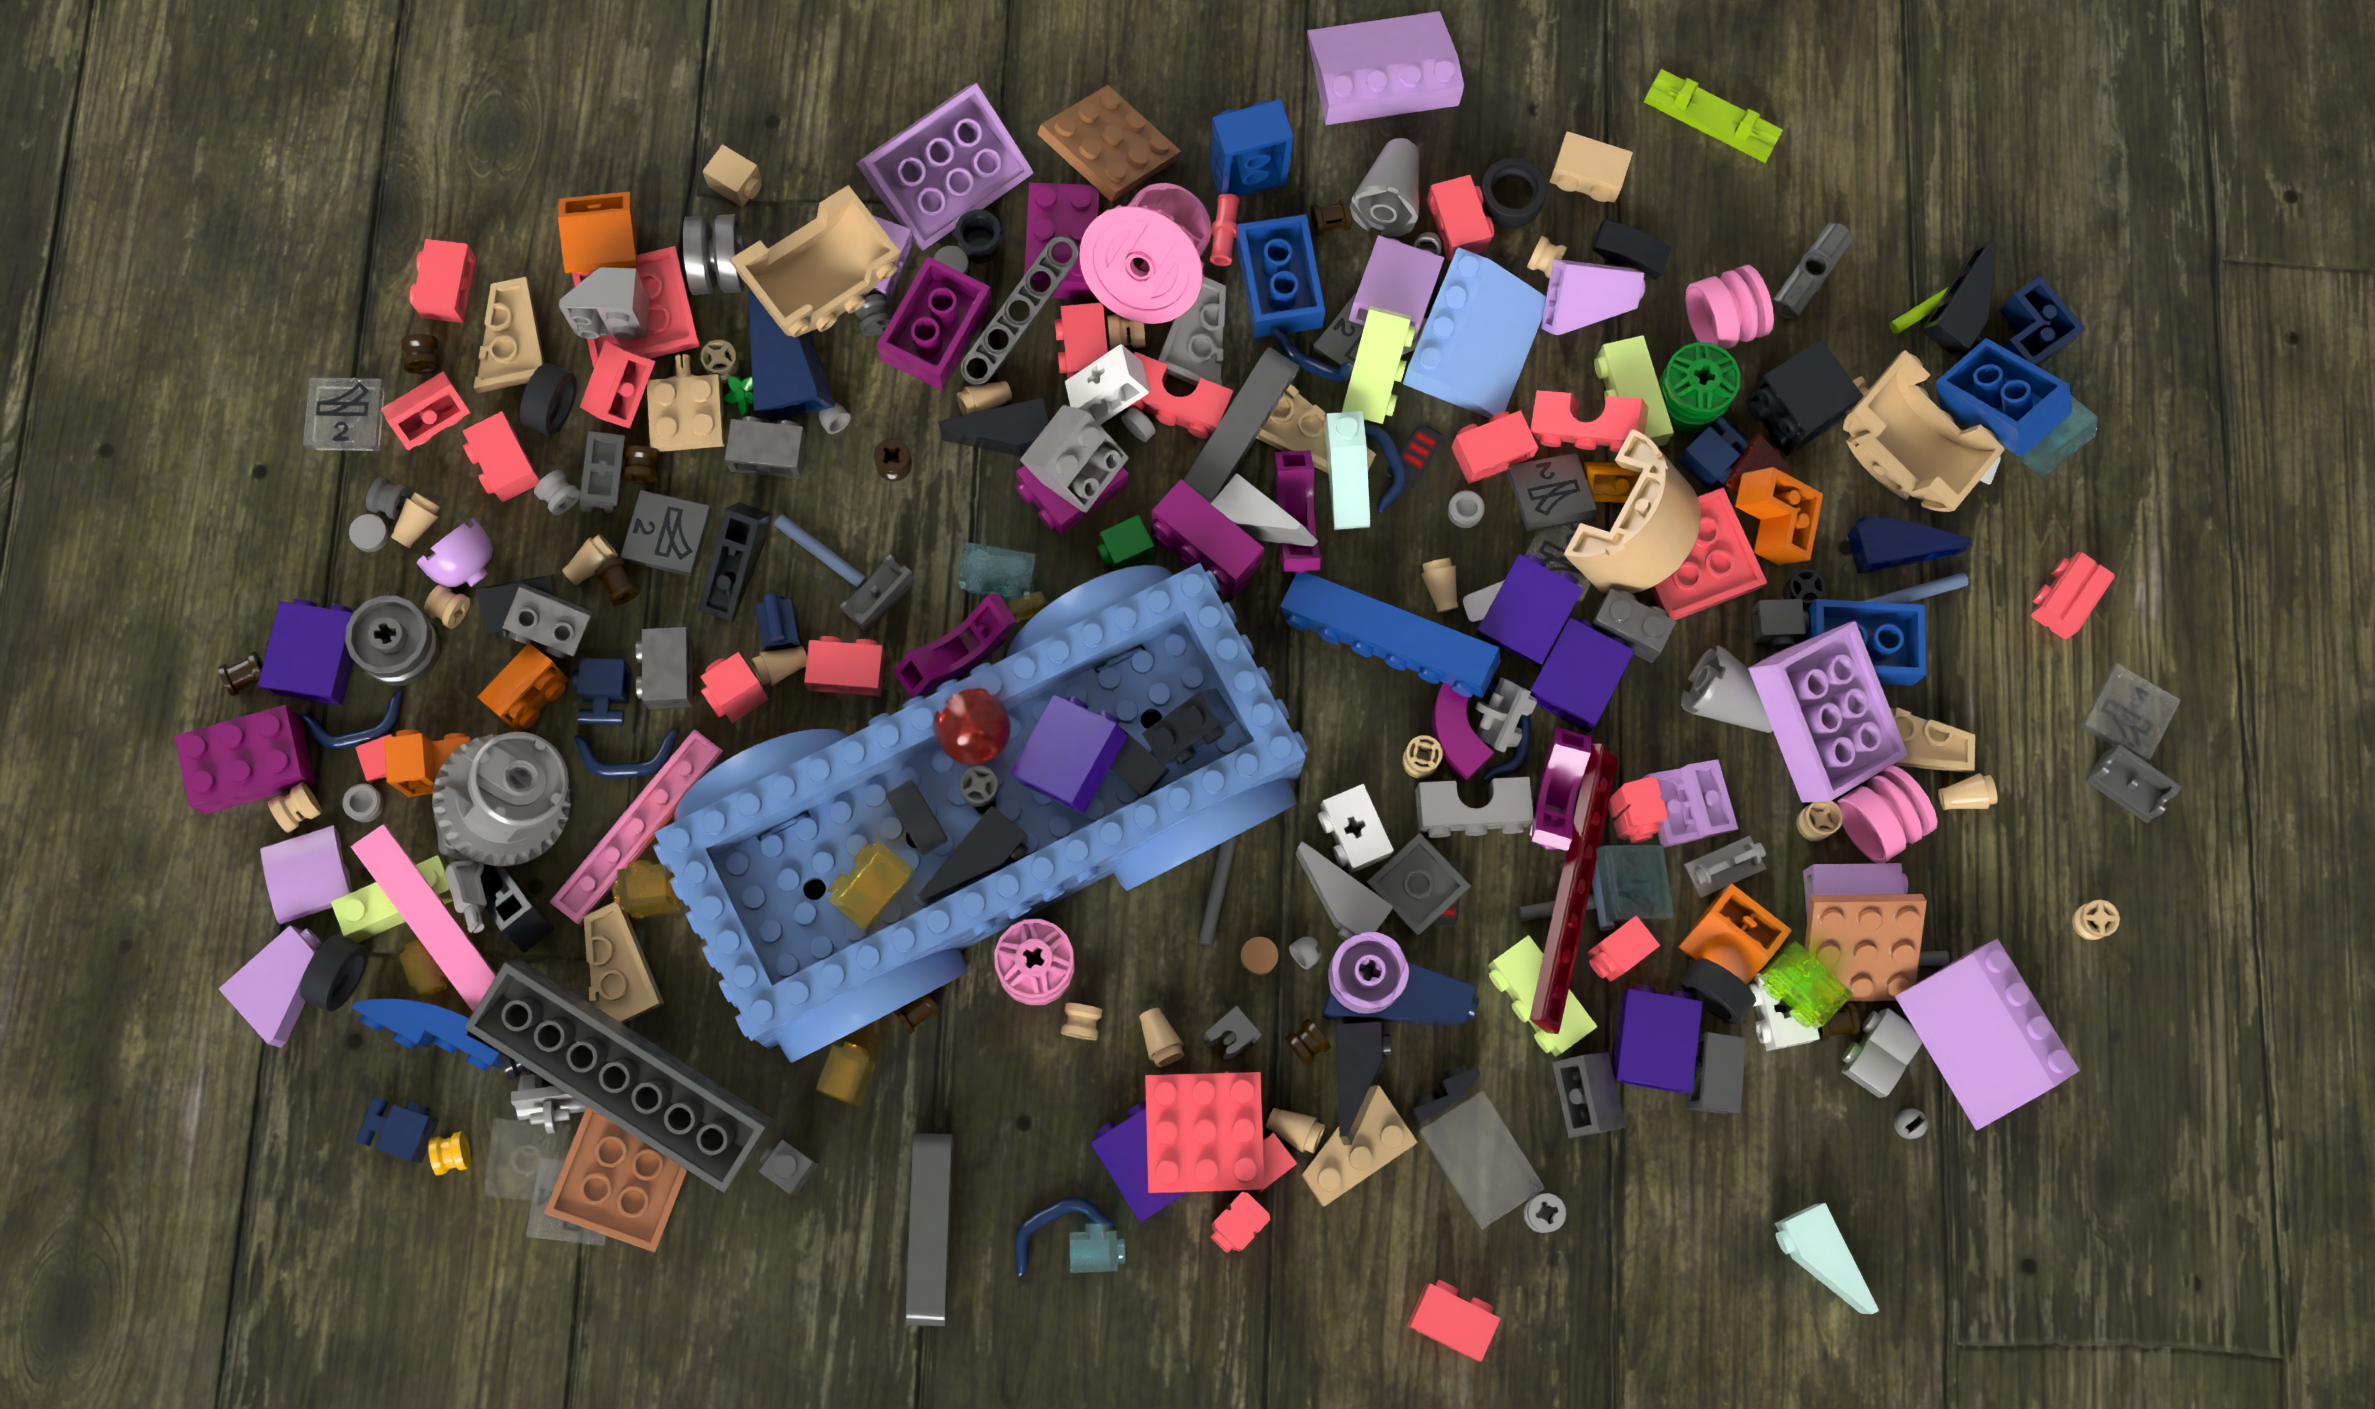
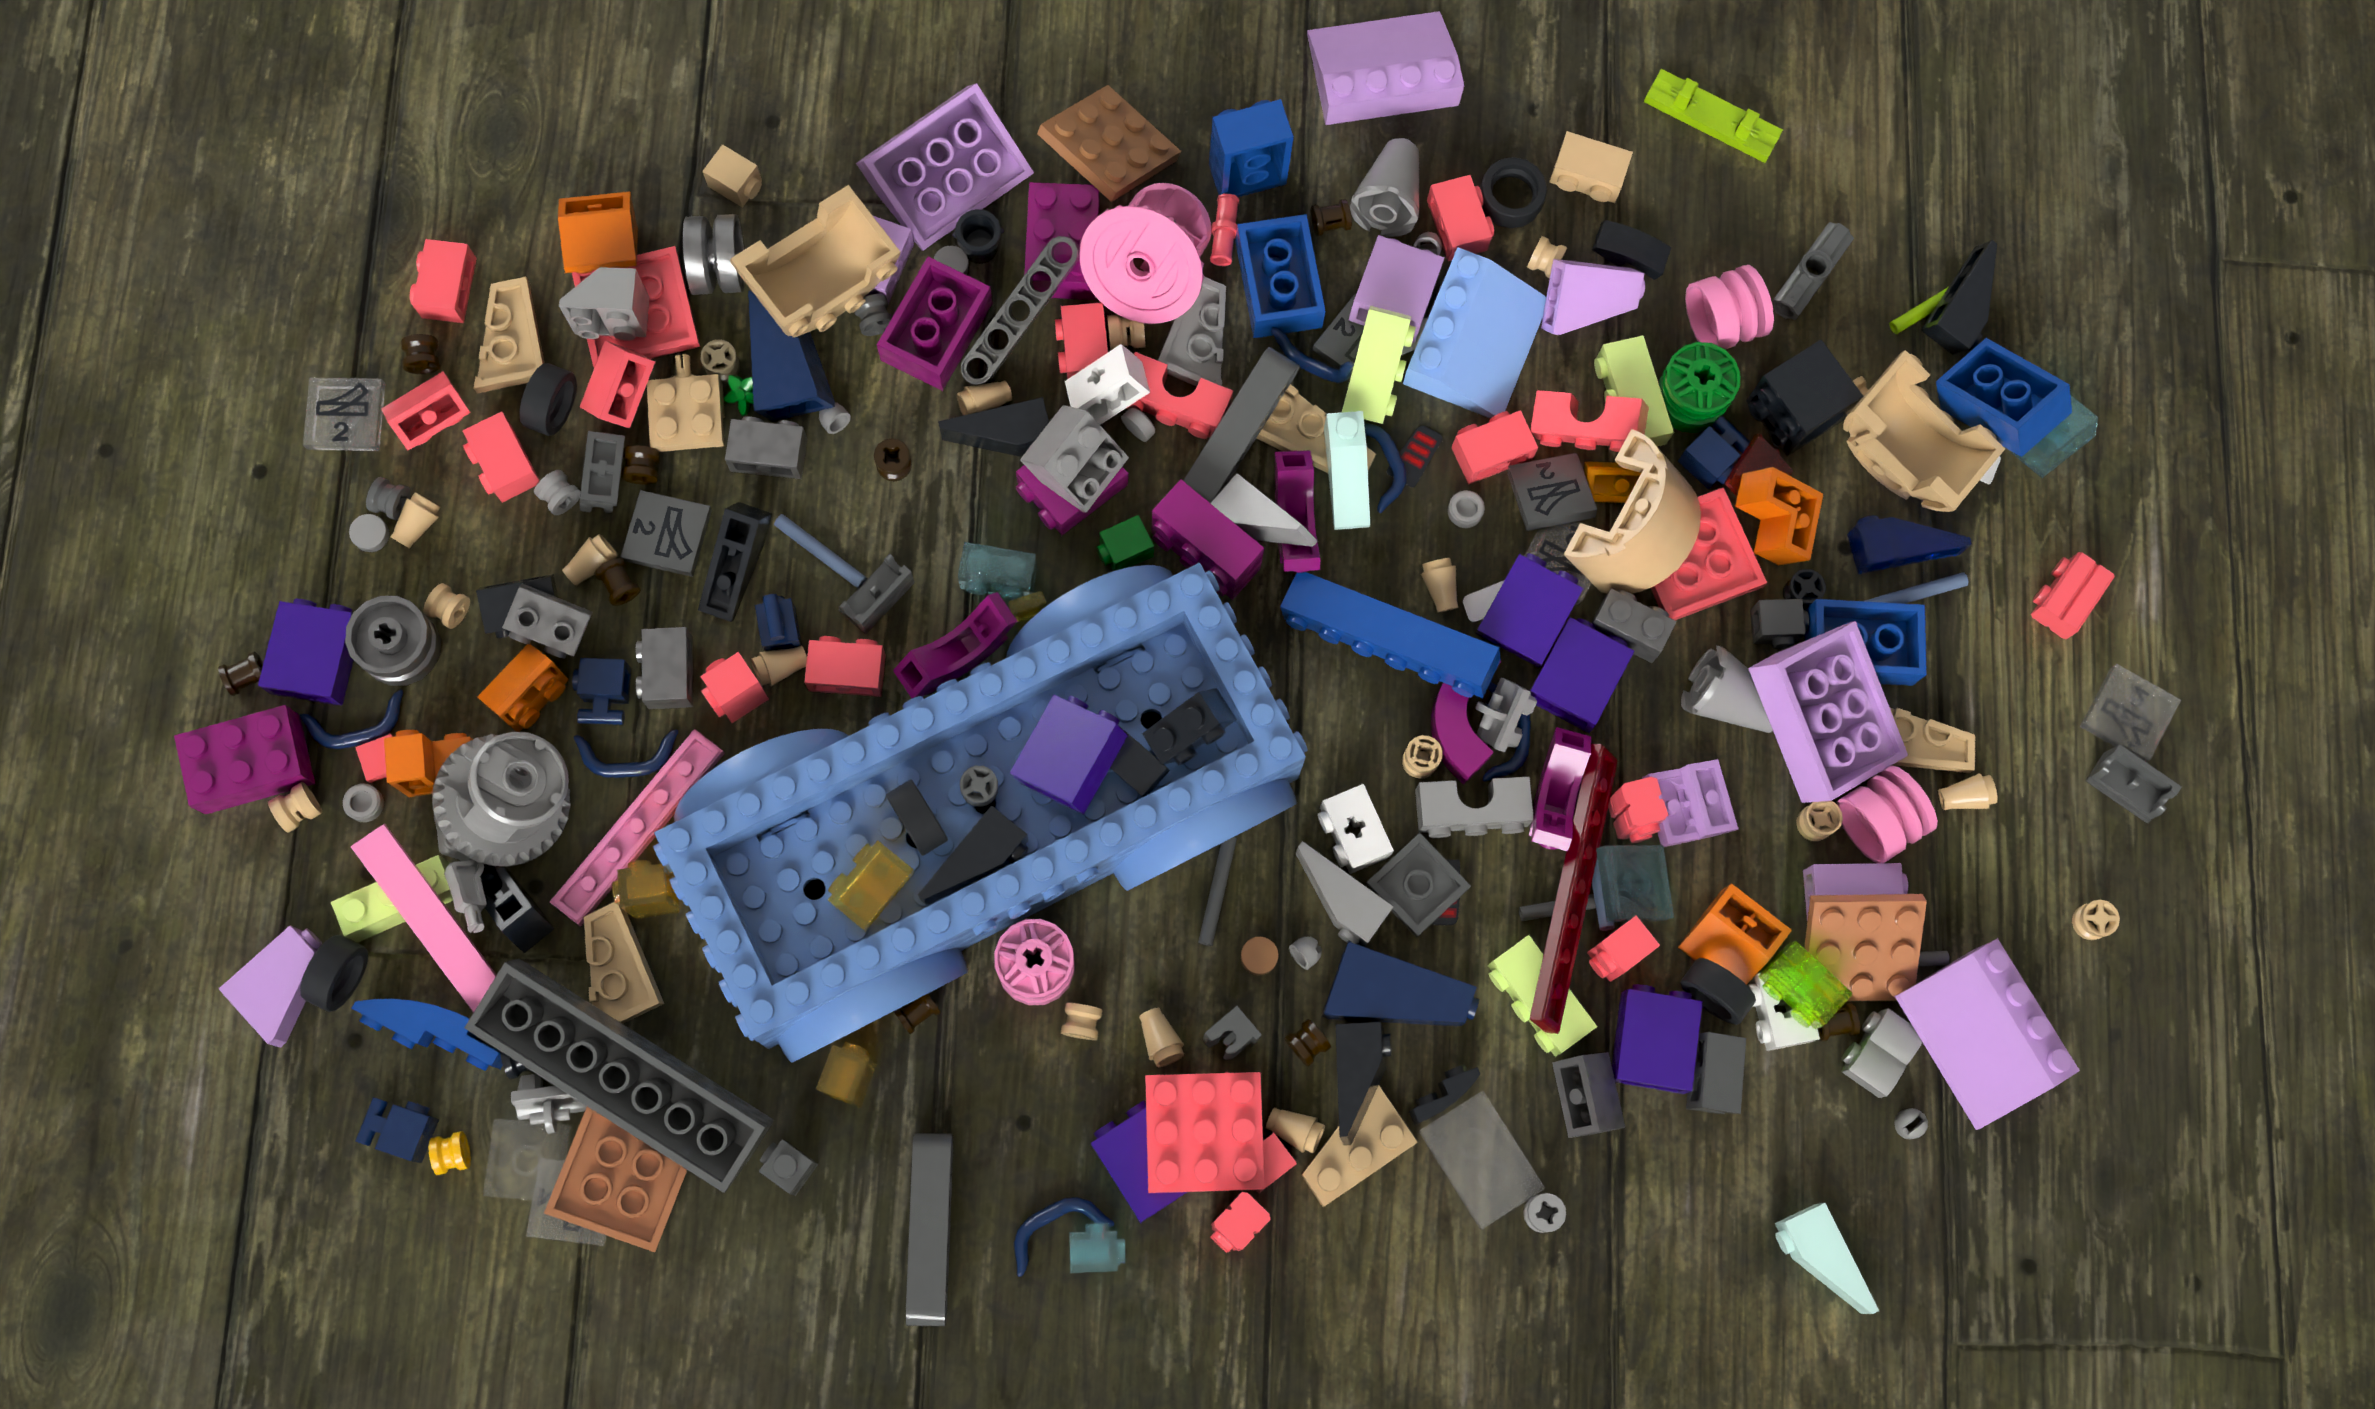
lavender slope [260,825,352,924] -> none
clear yellow brick [399,939,448,998] -> none
lavender cylinder [417,518,493,587] -> none
clear red cylinder [932,688,1012,766] -> none
lavender brick [1328,932,1409,1014] -> none
coral brick [1406,1280,1501,1362] -> none
light grey hinge [1684,836,1766,898] -> none
dark blue brick [1999,275,2086,367] -> none

